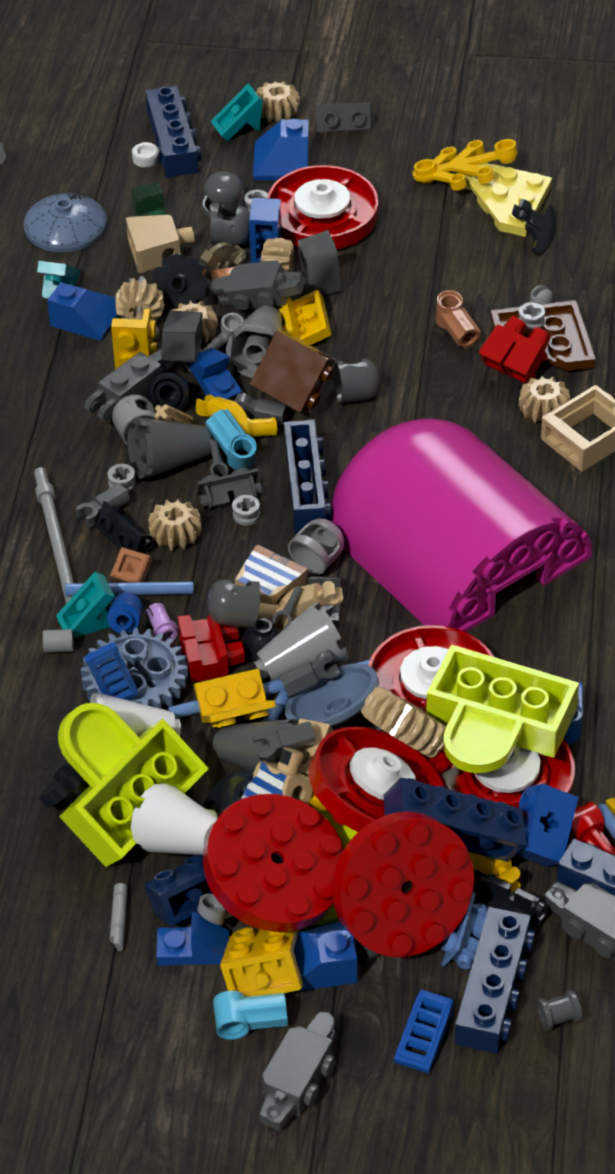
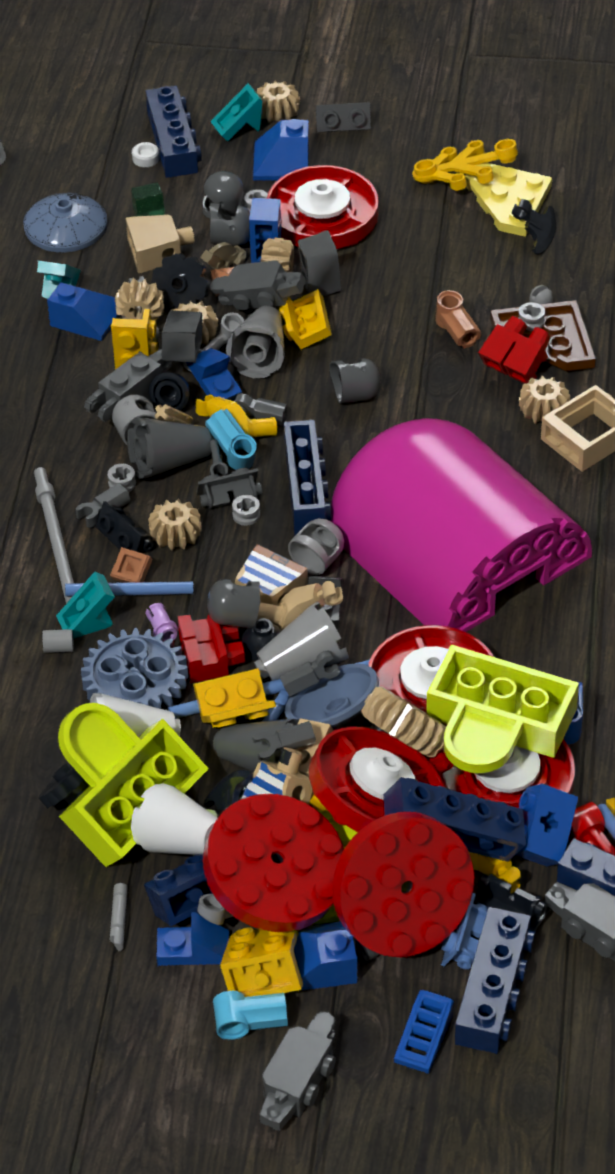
blue slope [84,642,138,700] -> none
blue brick [107,593,143,633] -> none
reddish brown piece [249,330,337,413] -> none
dark grey hand [272,586,303,628] -> none
dark grey bush [536,989,582,1031] -> none

